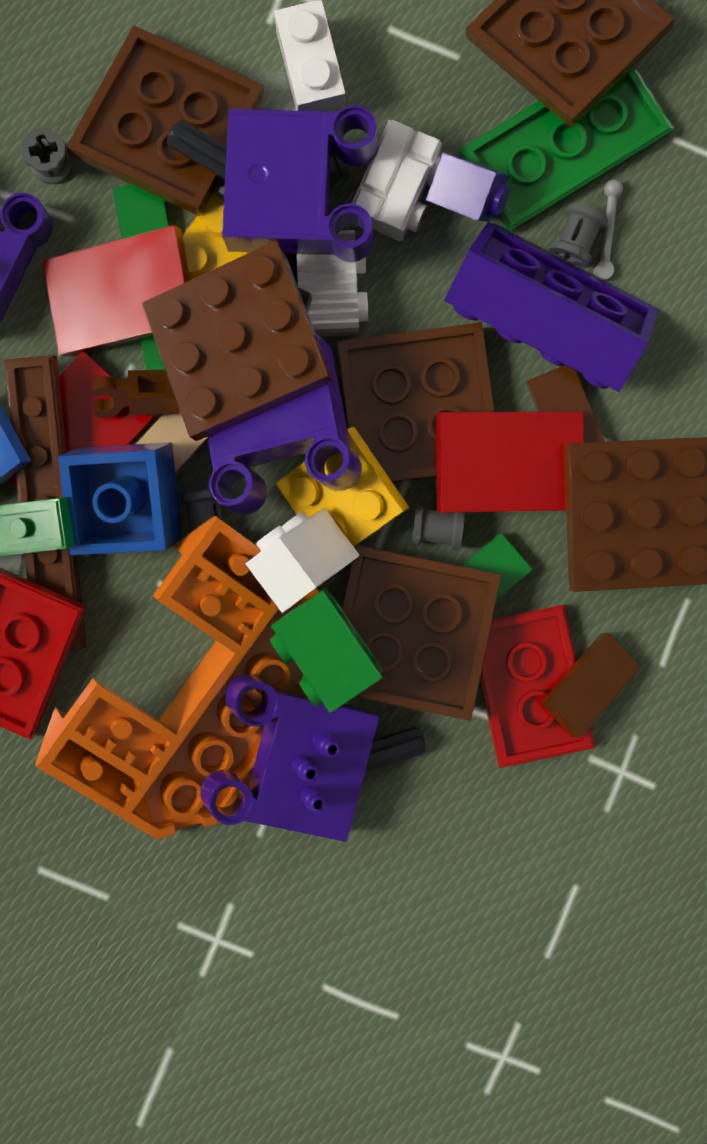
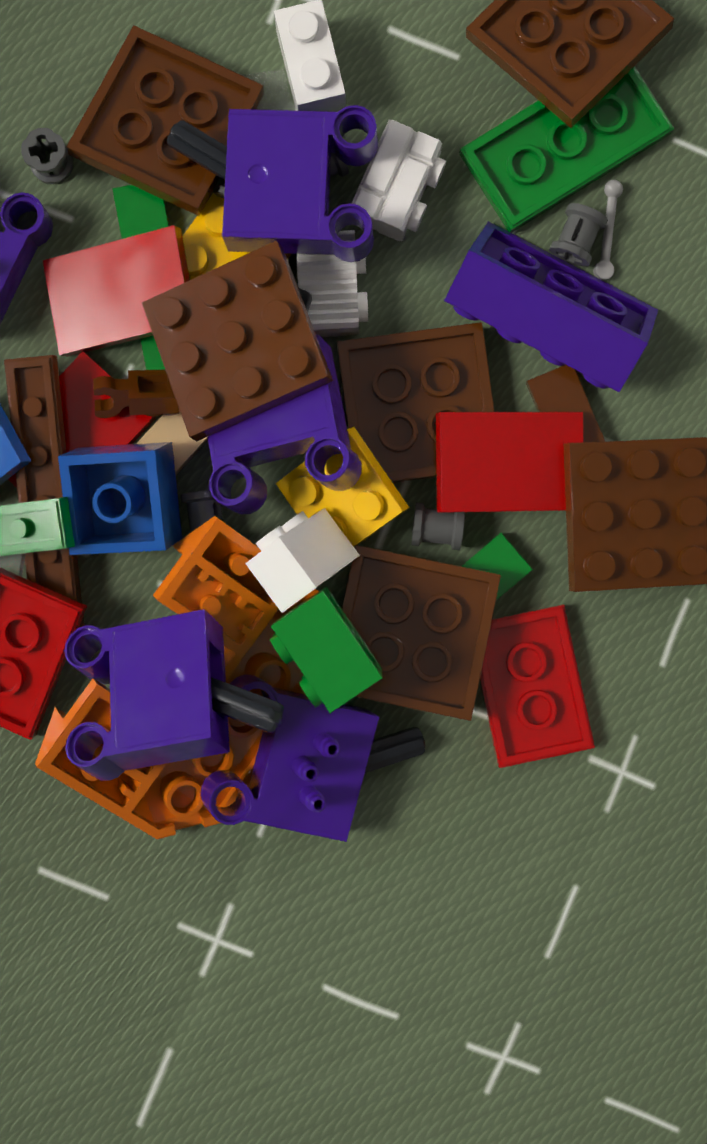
brick [426,153,509,222] -> none
reddish brown tile [541,633,640,738] -> none
none -> dark purple piece [64,609,284,781]

